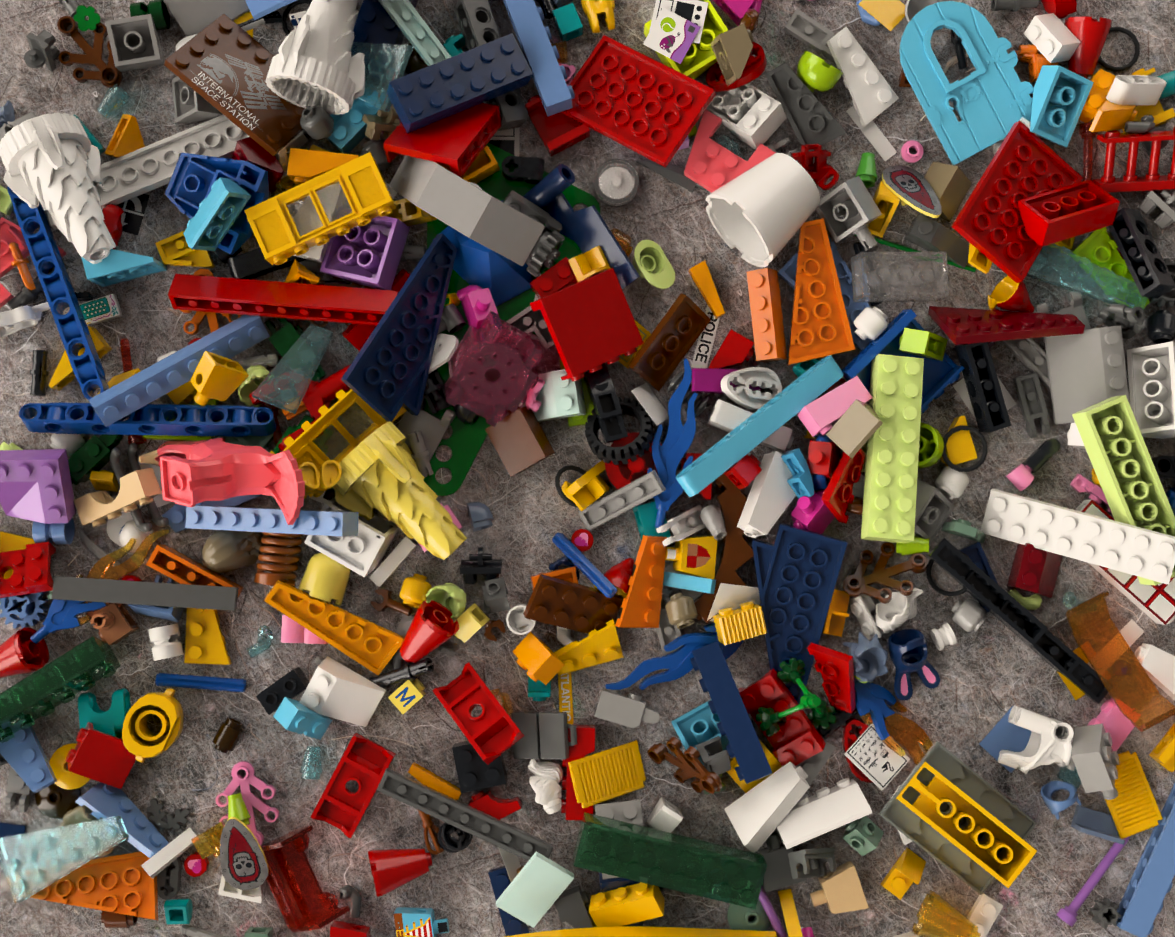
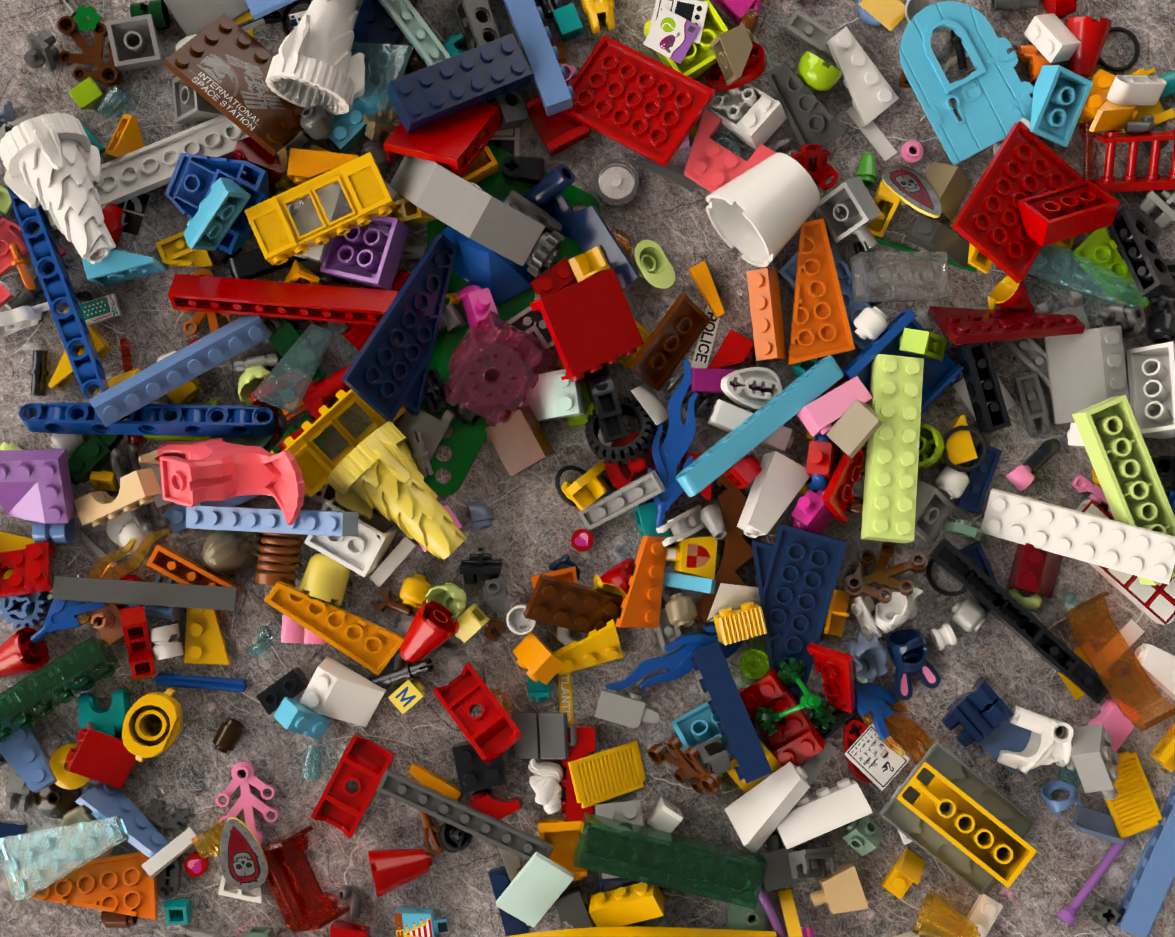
yellow torso [191,351,249,406] -> none
lime cone [227,793,251,825] -> none
yellow piece [299,460,342,499] -> none
white piece [428,333,459,374] -> none
bright pink arm [525,377,545,412] -> none
blue axle [552,532,617,598] -> none
dark azure slope [781,448,814,499] -> none
lime cone [896,536,929,556] -> none
none -> lime slope [68,77,104,110]
none -> red arch [119,605,156,680]
none -> light orange panel [538,817,588,881]
none -> clear neon green wheel [738,649,769,679]
none -> dark blue hips [941,678,1014,747]
none -> dark blue plate [956,443,1002,514]

